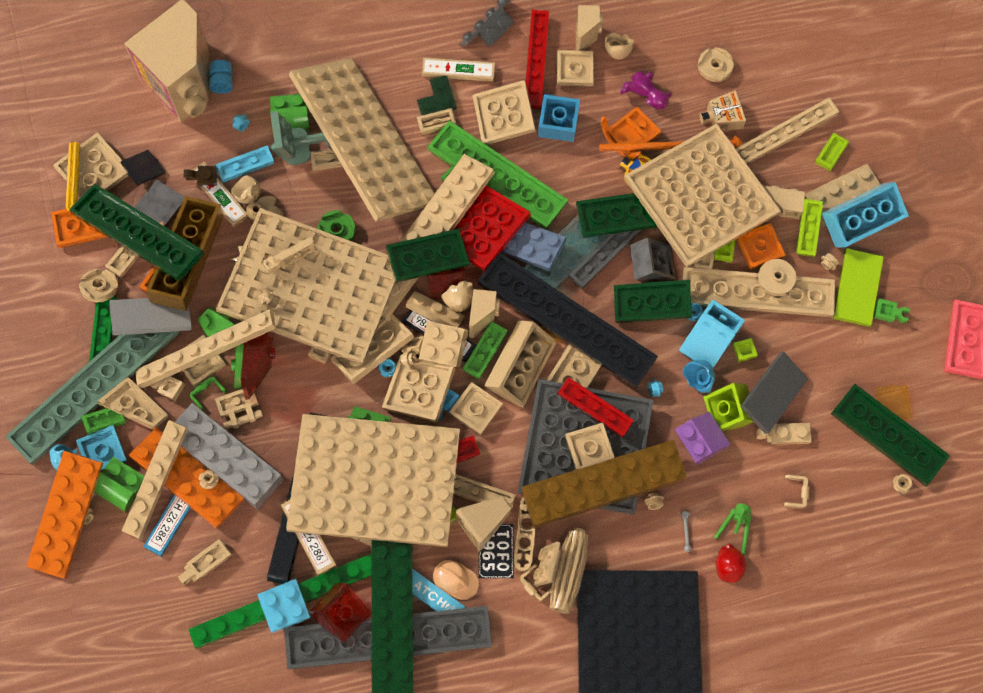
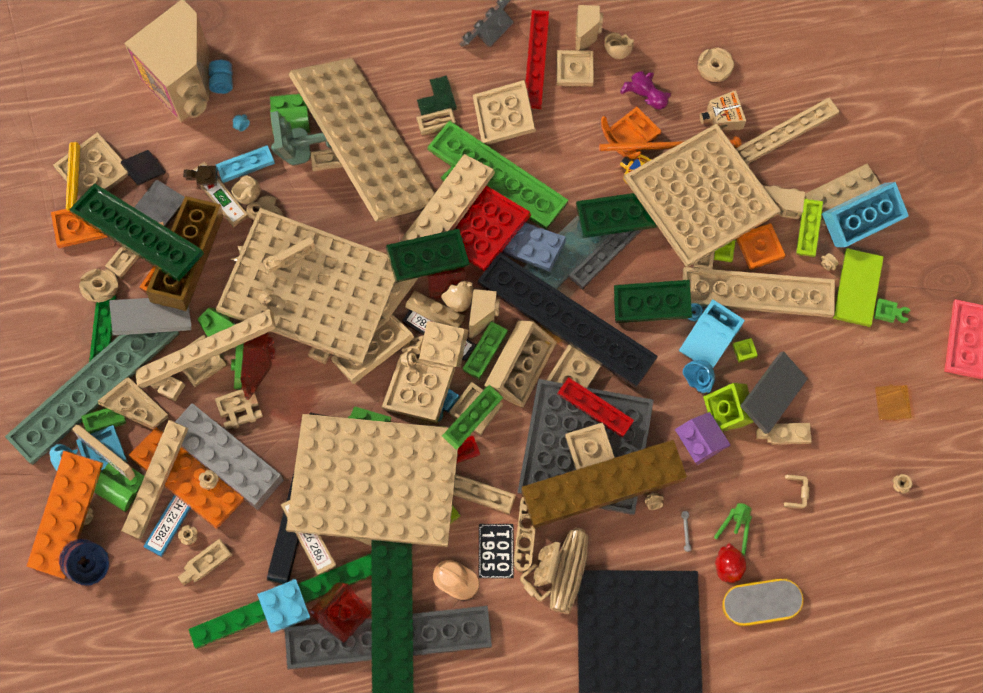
bright green piece [190,377,227,411] -> none
bright green plate [317,210,355,241] -> none
medium azure plate [379,359,397,377] -> none
medium azure tile [412,569,465,611] -> none
tile [422,58,495,82] -> none
tan slope [456,496,513,551] -> none
dark azure brick [538,94,580,142] -> none
flat silver slope [630,238,676,283] -> none
medium azure plate [648,379,663,397] -> none
tan plate [758,259,796,296] -> none
lime tile [815,133,850,172] -> none
dark green plate [831,384,951,486] -> none
none -> dark blue wheel [59,539,110,586]
none -> tan tile [72,425,135,481]
none -> tan plate [178,525,198,545]
none -> bright green plate [442,385,503,449]
none -> flat silver tile [722,579,803,626]

